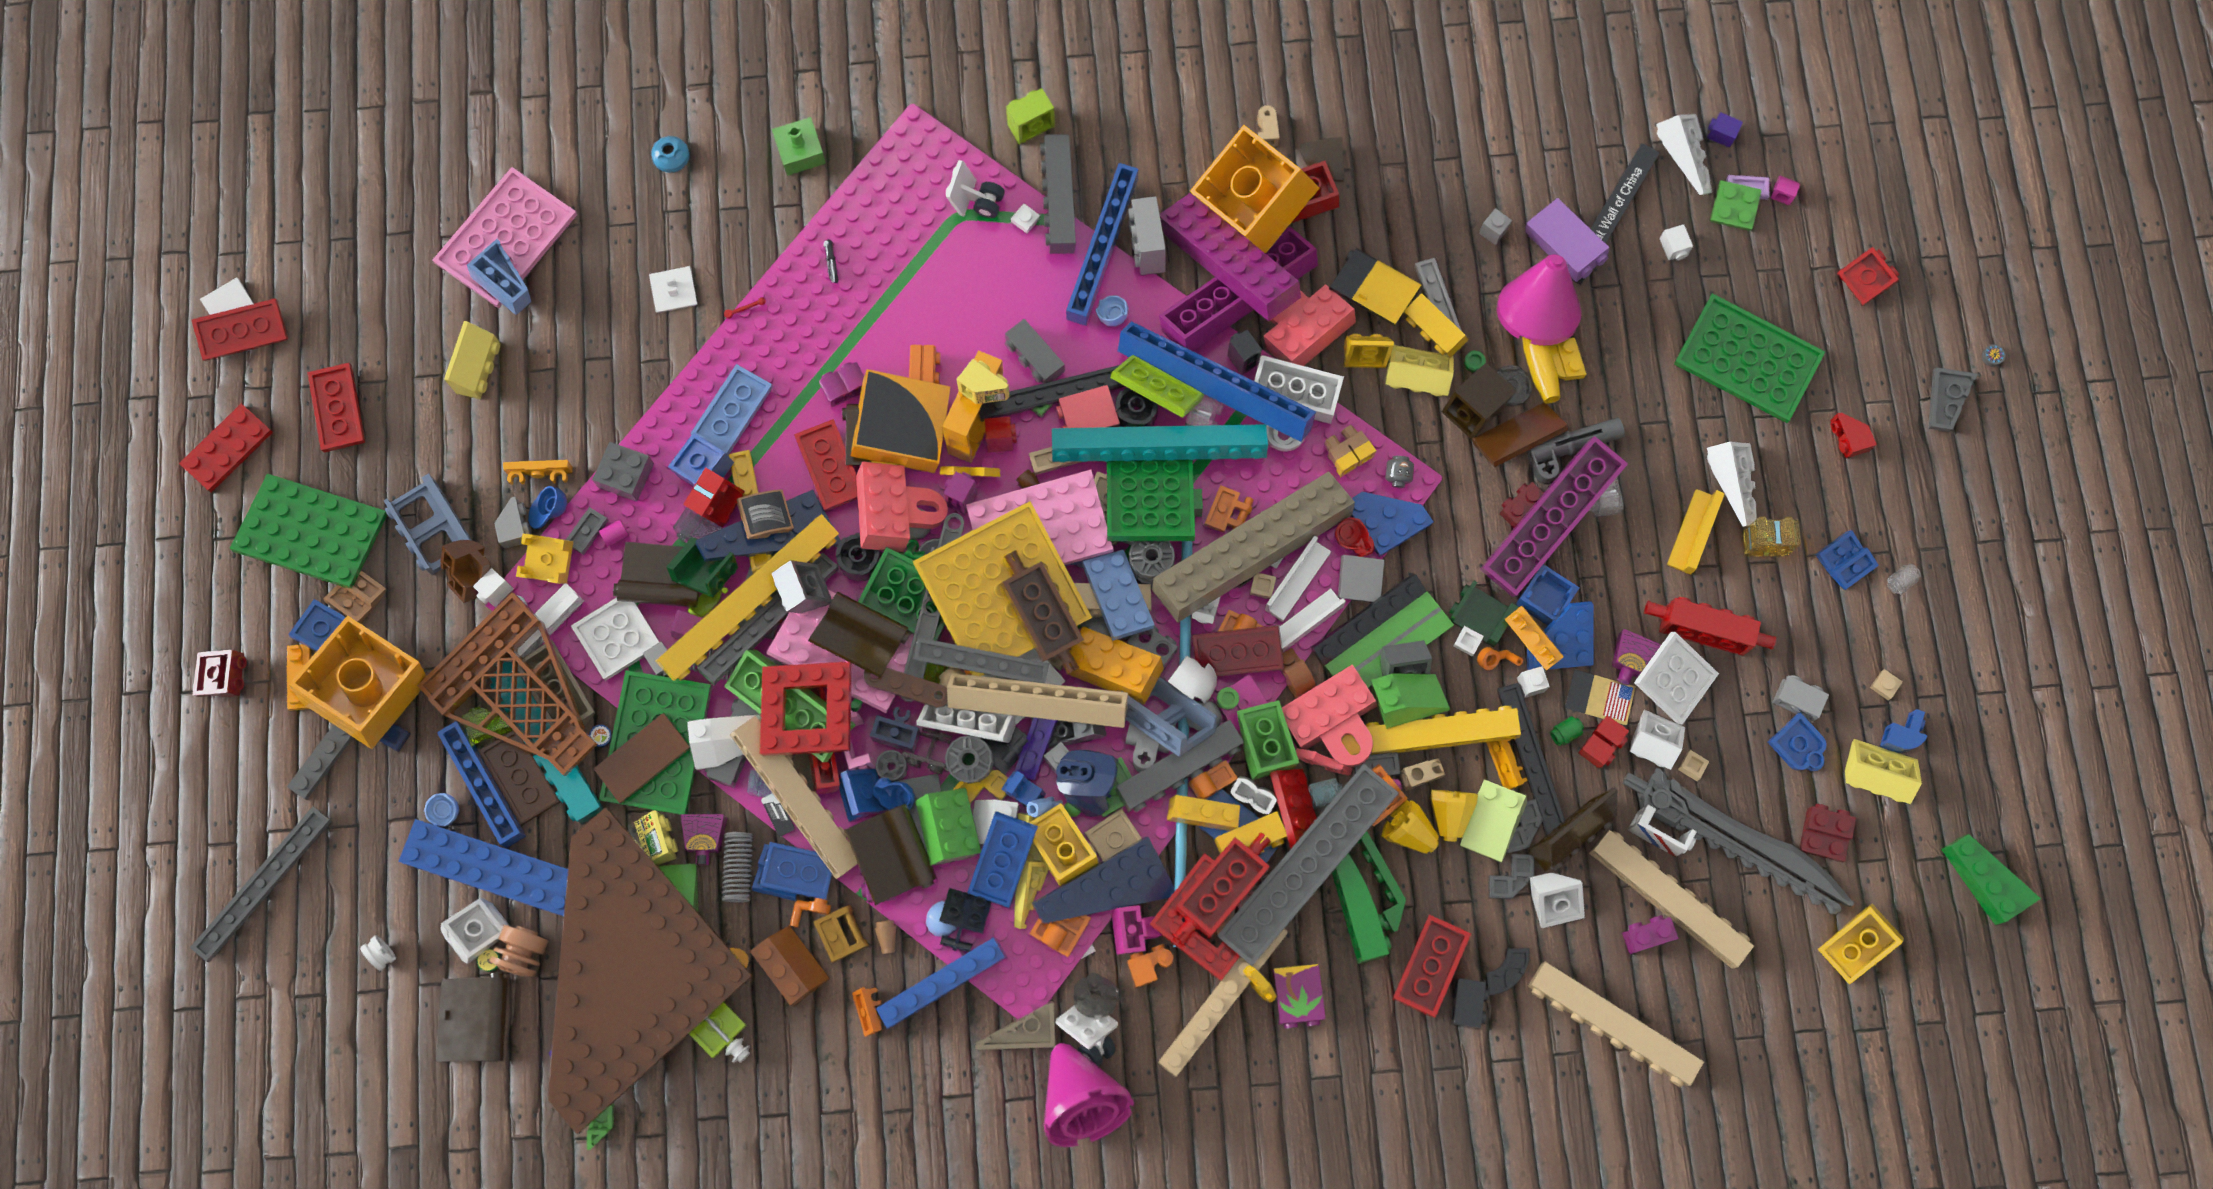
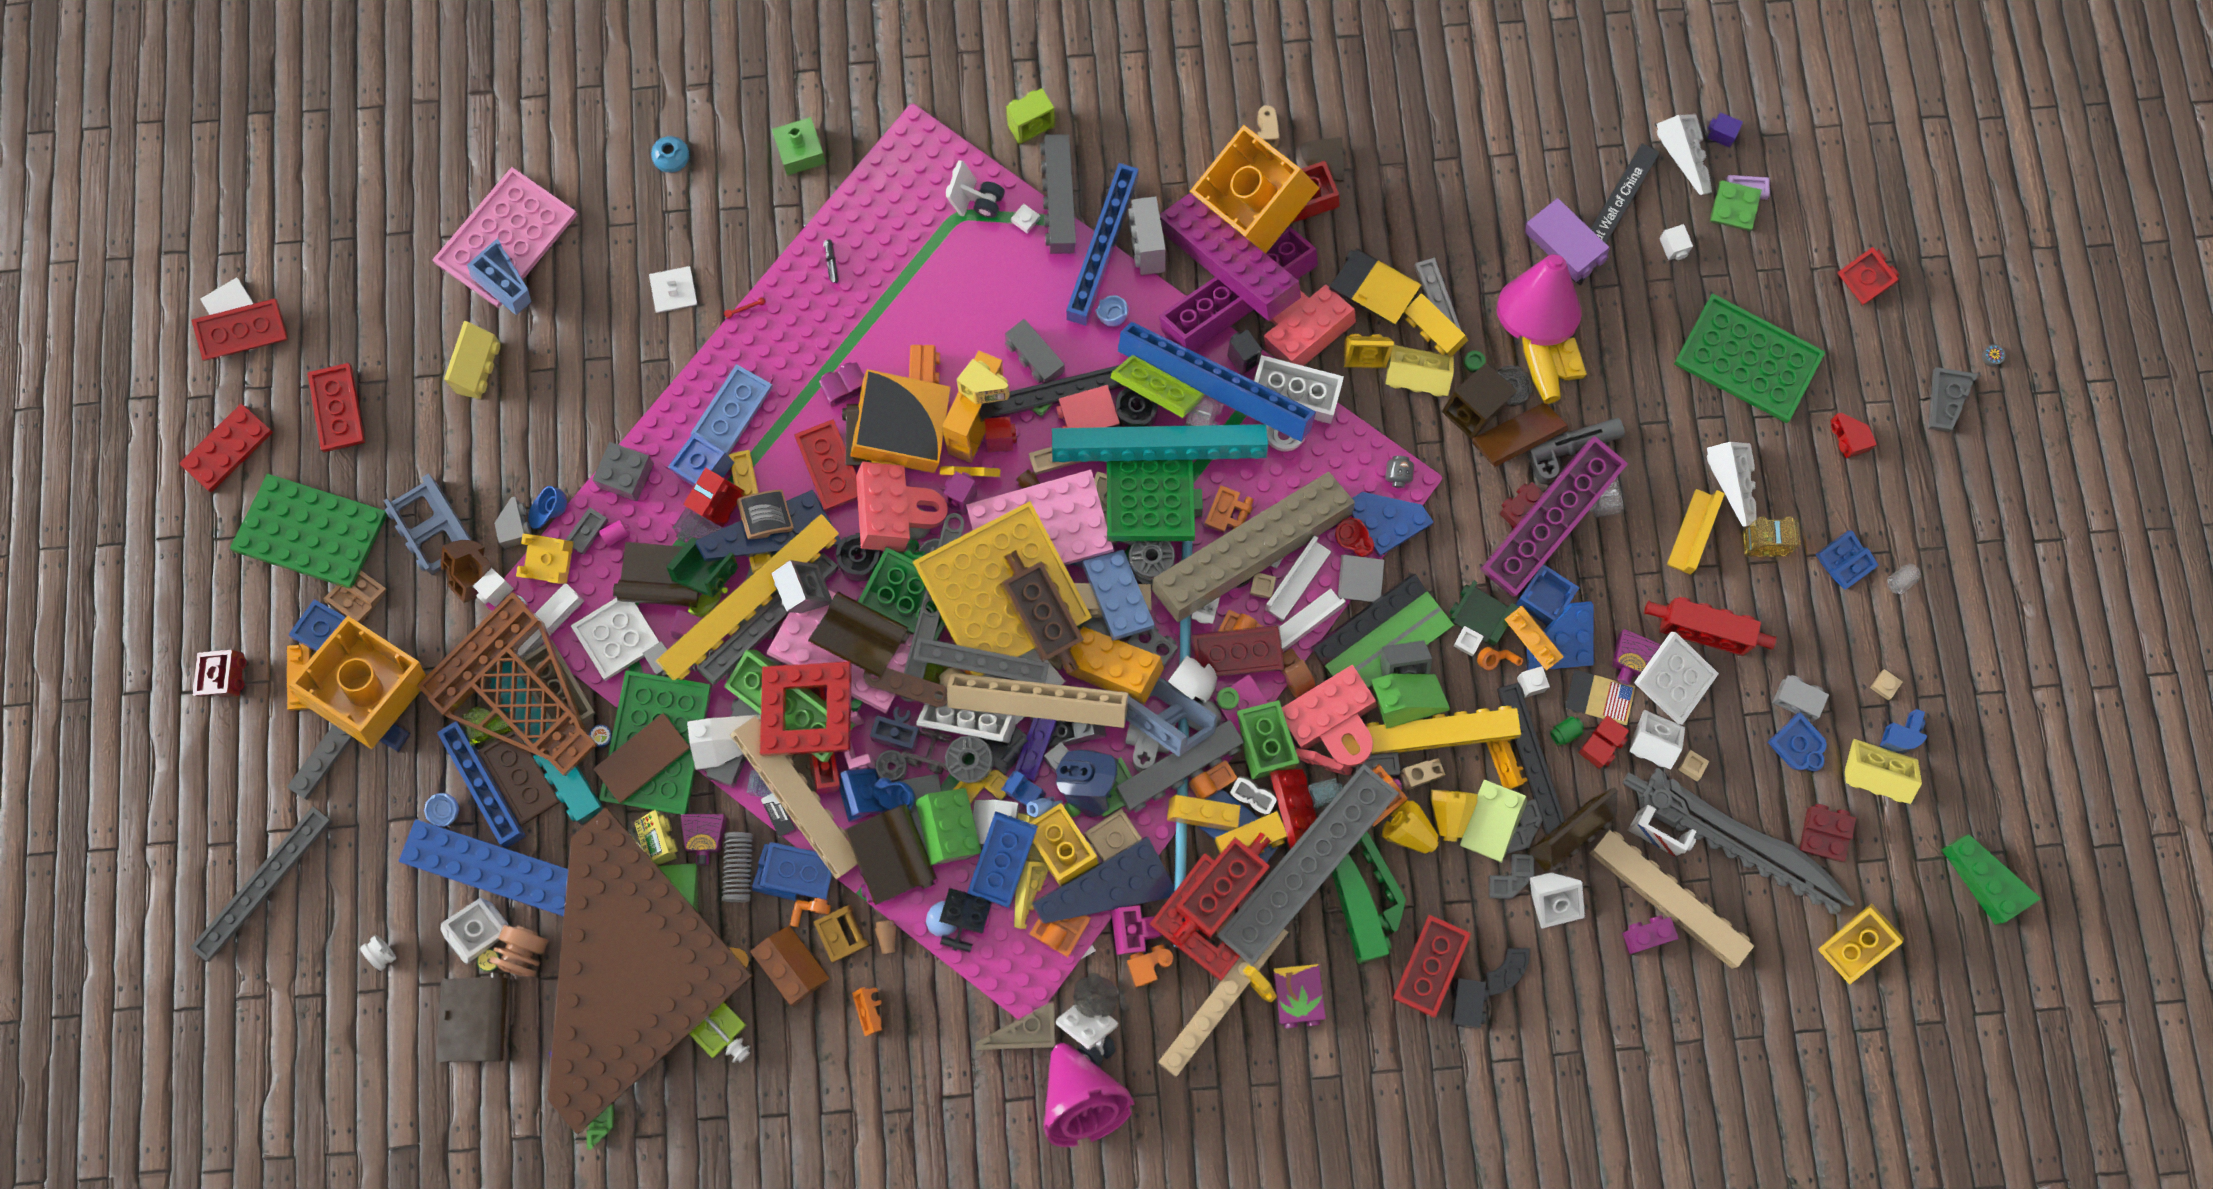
light orange plate [503,460,573,485] -> none
blue brick [876,937,1007,1028] -> none
hips [1325,425,1377,478] -> none
light grey brick [1479,208,1512,245] -> none
tan brick [1527,962,1704,1087] -> none
dark pink brick [1770,175,1800,205] -> none

